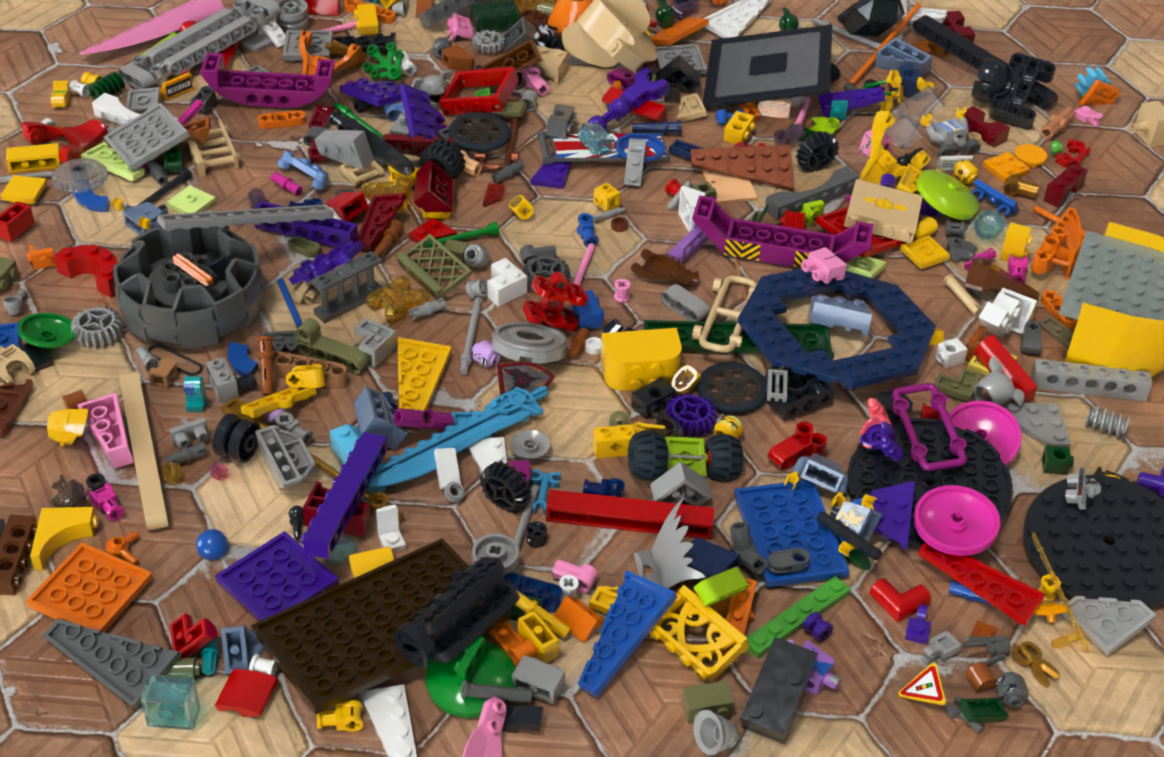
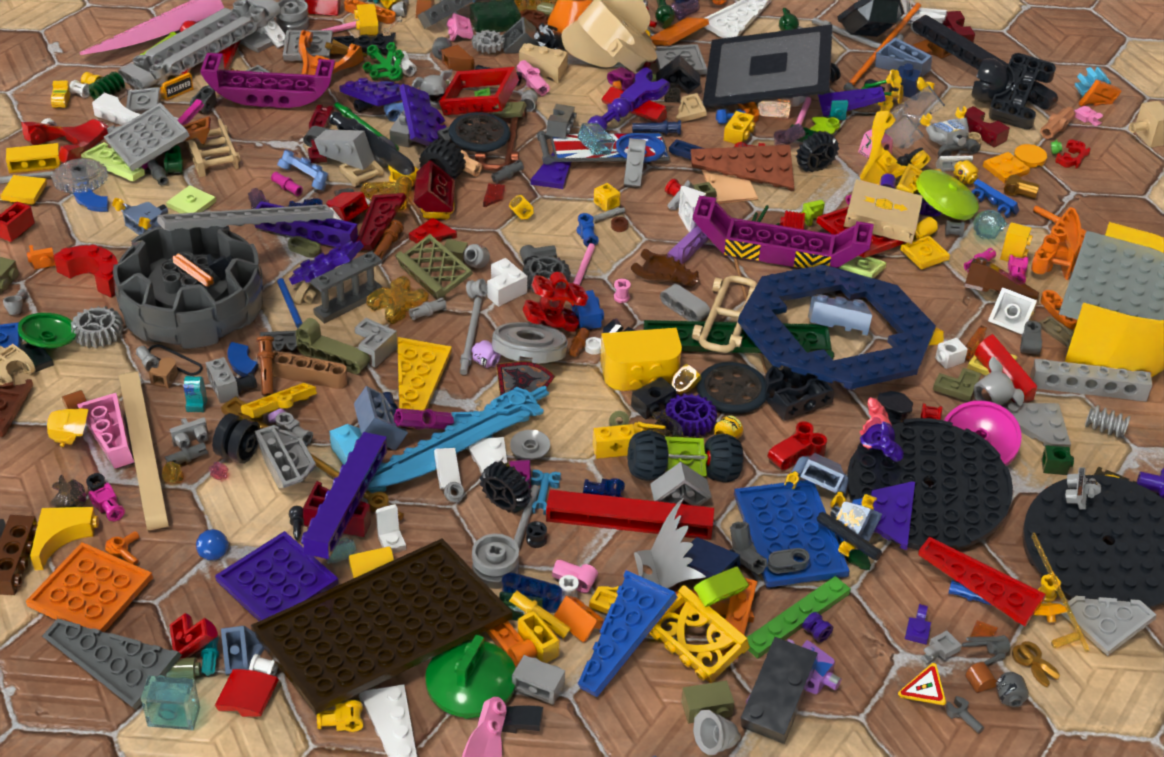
black bar [138,168,192,205] -> none
orange beam [258,110,306,129] -> none
yellow piece [286,364,326,388] -> none
dark red wing [382,134,454,157] -> none
black piece [394,557,520,667] -> none
green piece [424,222,500,248] -> none
dark grey pin [461,680,532,704] -> none
reddish brown wedge [478,39,544,71] -> none
dark grey arch [765,166,859,221] -> none
light grey tile [767,369,788,402] -> none
bright pink hips [801,247,847,284] -> none
red brick [869,578,931,623] -> none
magenta bar [892,383,967,471] -> none
dark pink dish [914,485,1000,556] -> none
tan pin [943,274,984,317] -> none
dark grey plate [947,237,978,262] -> none
dark green plate [958,698,1009,722] -> none
white brick [979,292,1022,338] -> none
dark red arch [1043,163,1088,208] -> none

